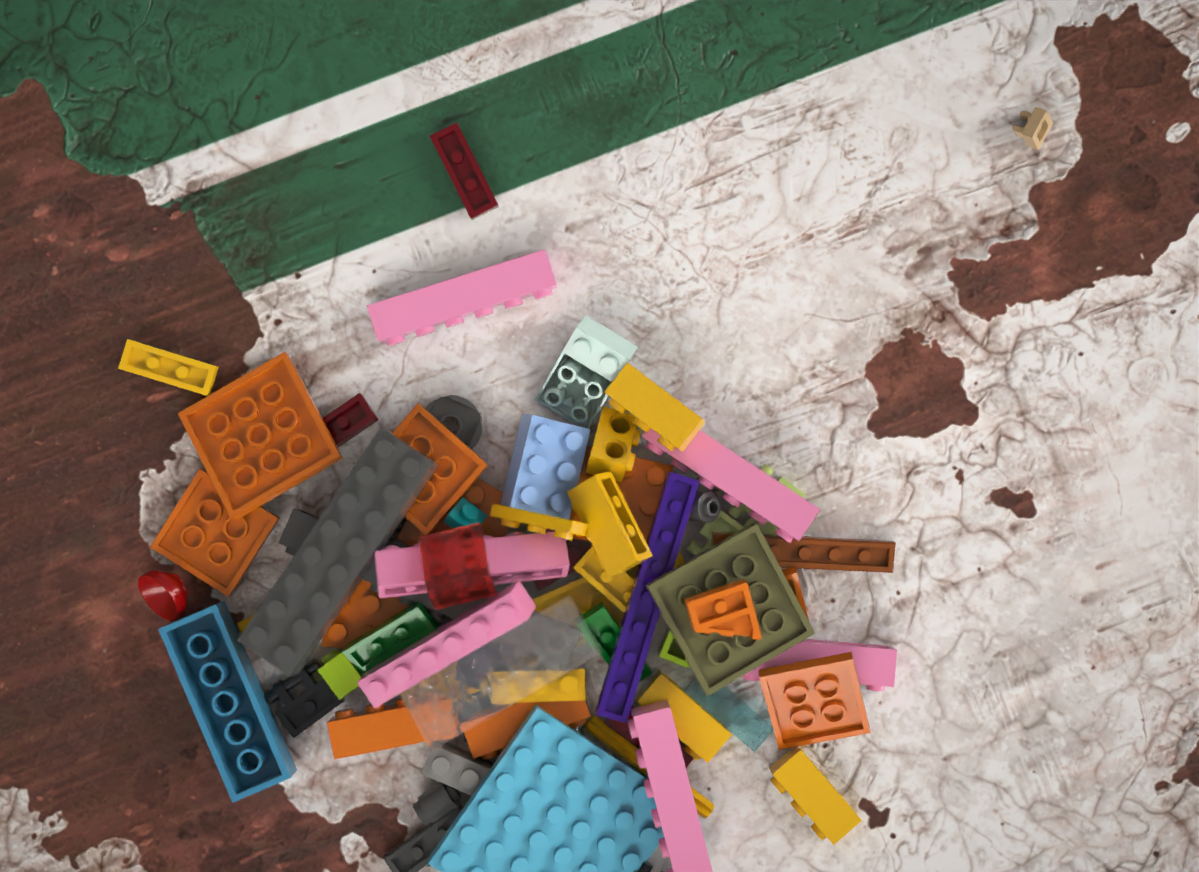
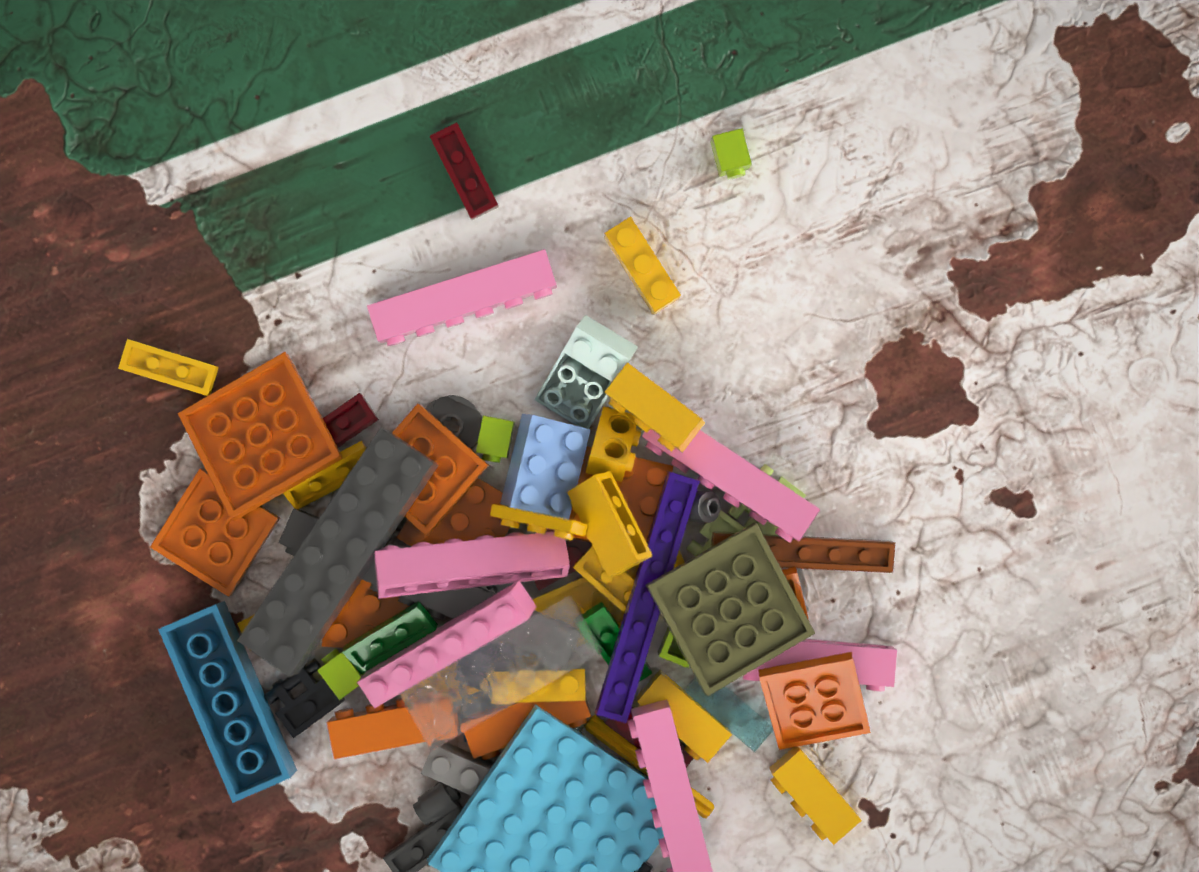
red piece [138,570,188,622] -> none
clear red bracket [419,523,497,610] -> none
teal plate [444,497,488,540] -> none
orange wing [684,579,762,640] -> none
tan tile [1012,107,1053,150] -> none
none -> yellow plate [283,441,367,509]
none -> lime brick [476,416,515,463]
none -> yellow brick [604,216,681,315]
none -> lime brick [710,128,752,179]

